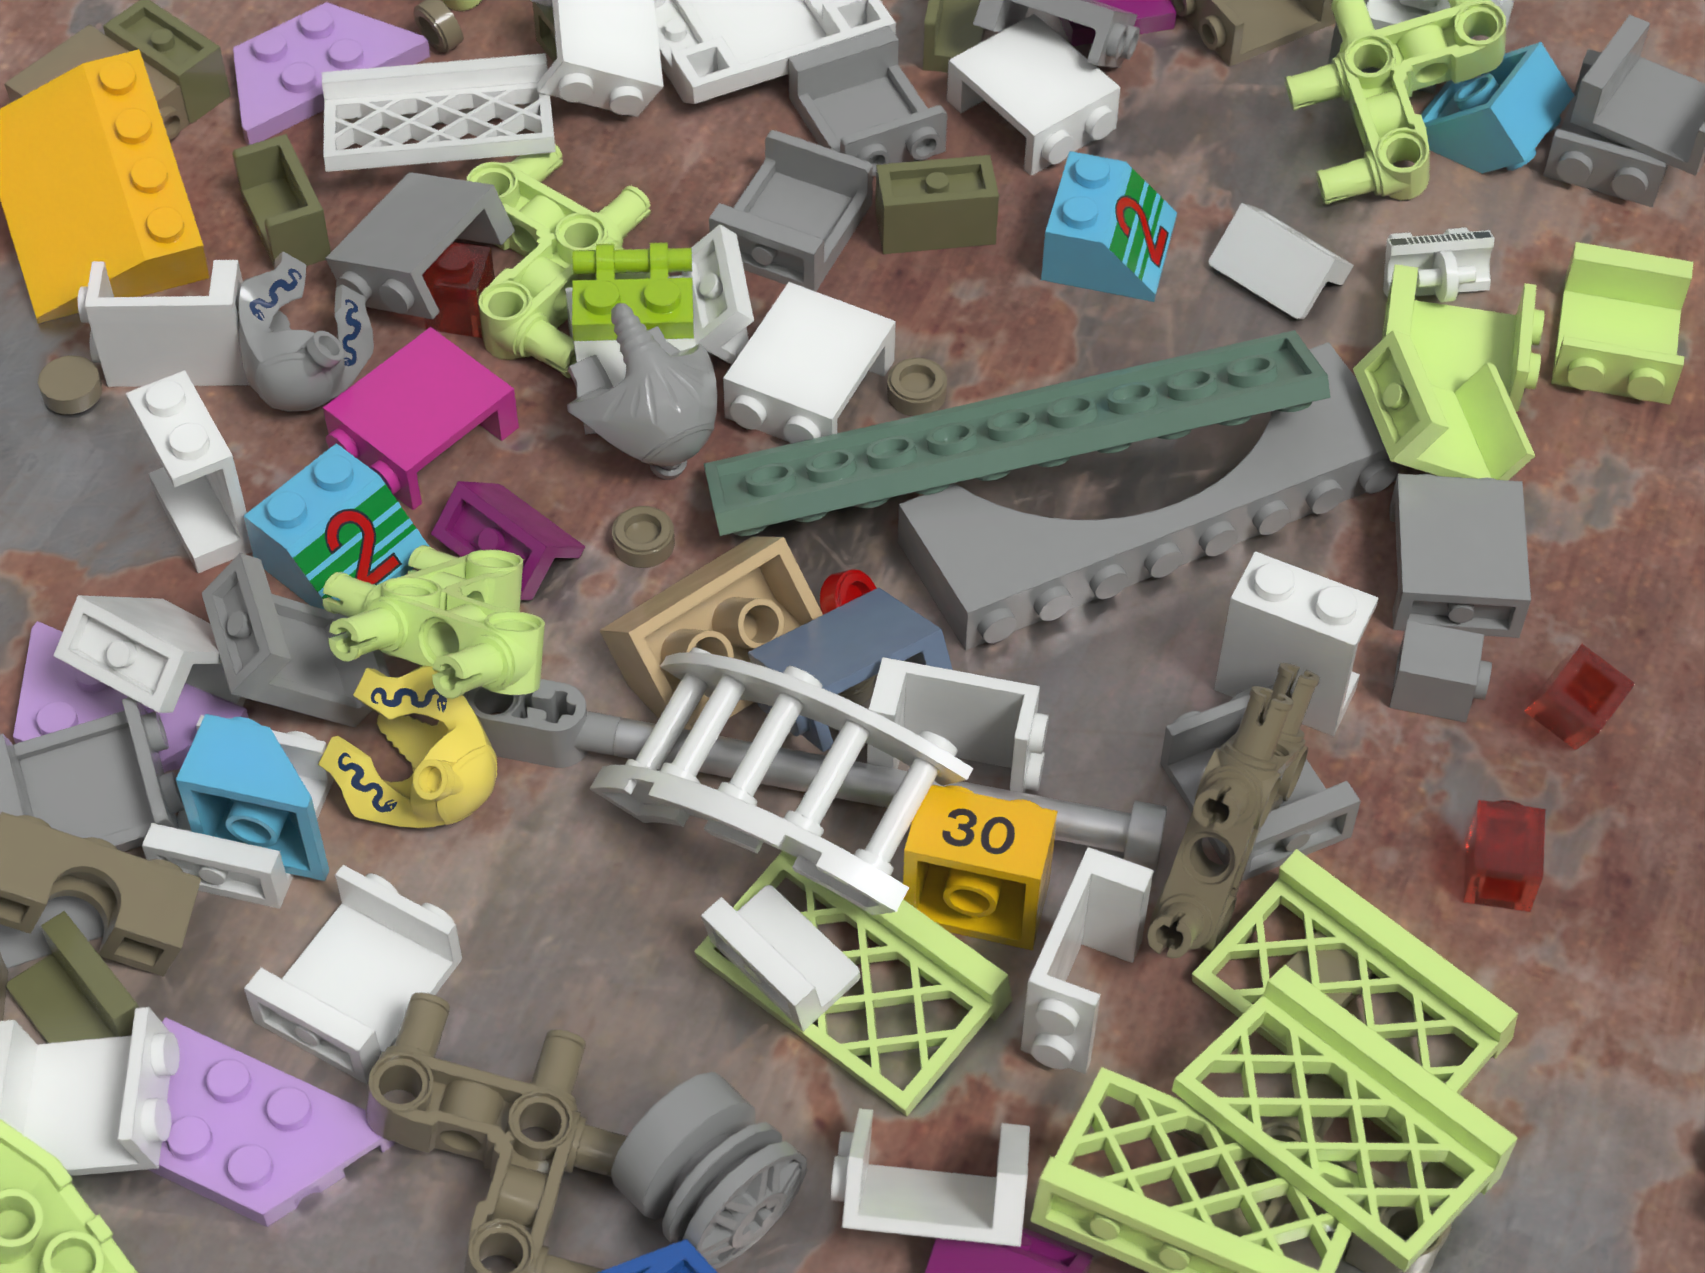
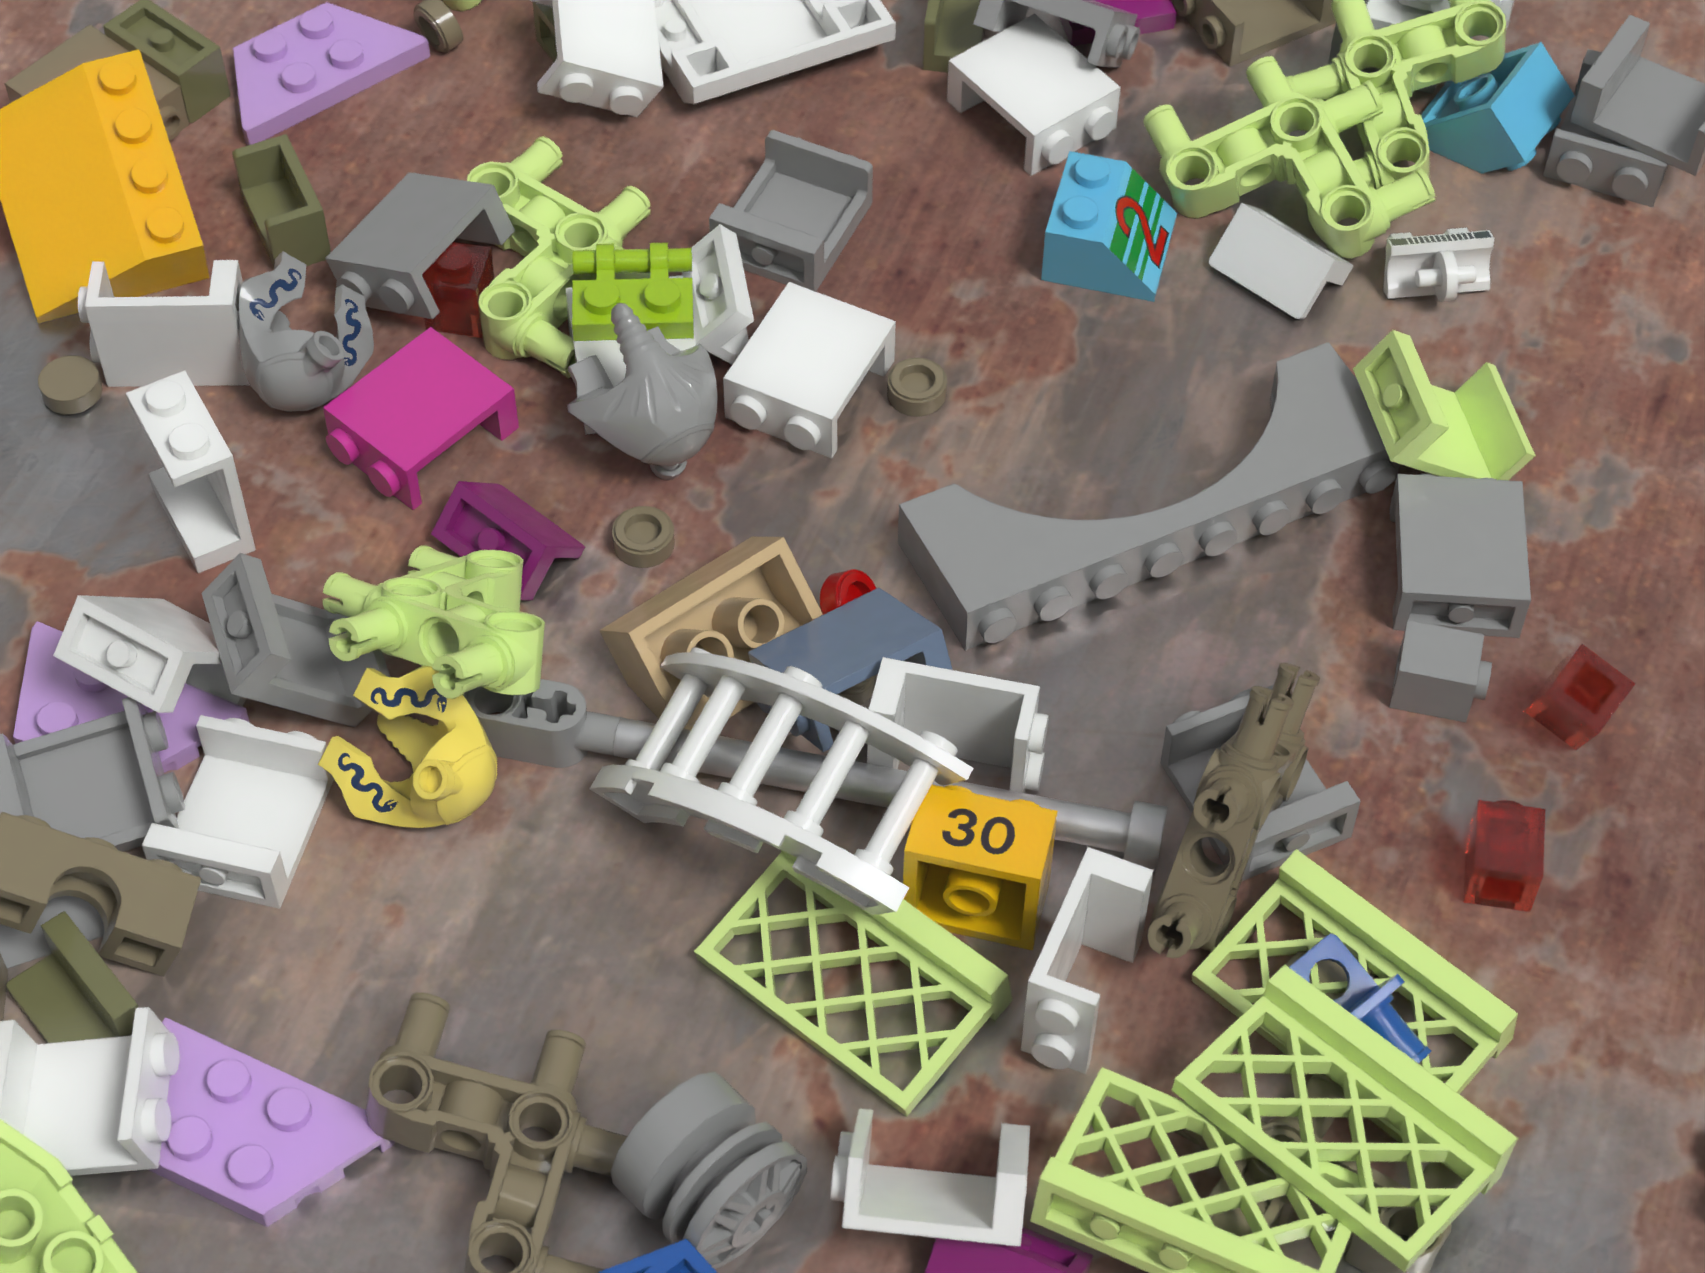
medium azure slope [176,714,329,881] -> none
medium azure slope [243,443,429,610] -> none
white panel [244,865,462,1085] -> none
white fence [322,53,556,172] -> none
white panel [701,885,861,1032] -> none
sand green plate [704,330,1330,536] -> none
light grey panel [789,26,947,176] -> none
olive panel [875,155,999,254] -> none
white panel [1214,551,1378,736] -> none
yellowish green panel [1382,264,1545,412] -> none
yellowish green panel [1551,242,1693,404] -> none
none -> yellowish green pin [1143,56,1435,259]
none -> bracket [1289,934,1431,1063]

